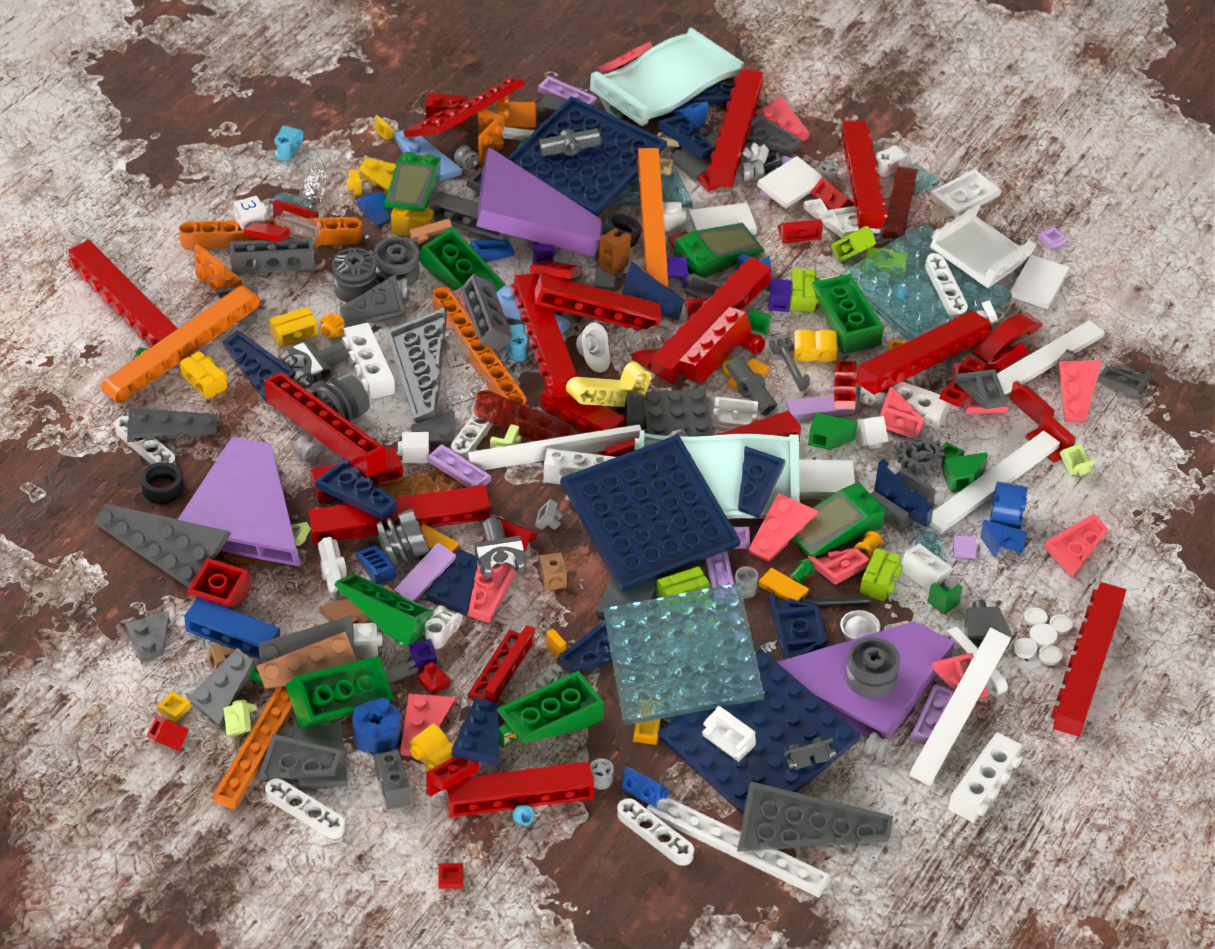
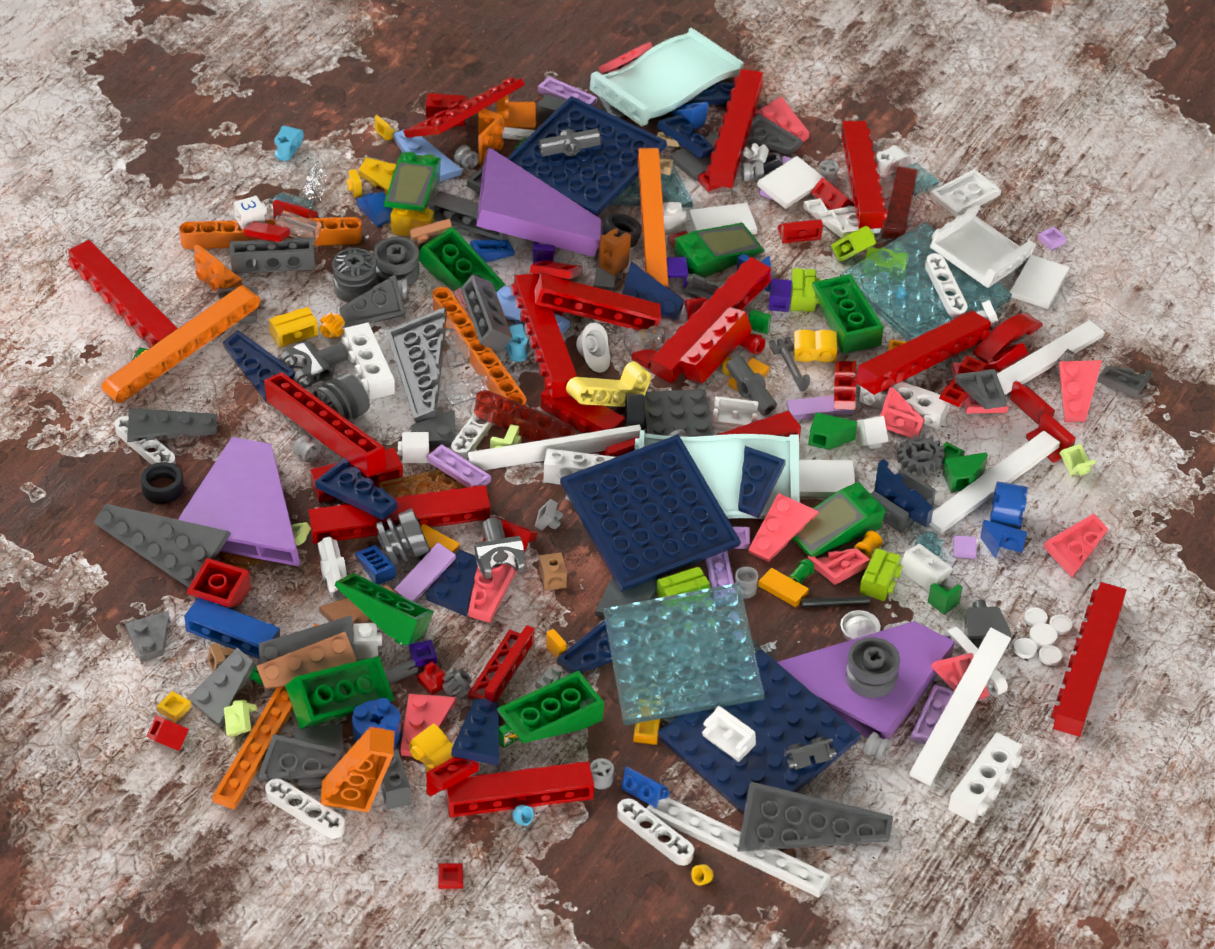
yellow brick [180,351,228,400] -> none
white piece [425,605,462,649] -> none
dark blue wing [768,594,828,660] -> none
none -> orange wedge [321,727,394,813]
none -> dark grey gear [442,668,472,699]
none -> yellow hinge [691,865,713,885]

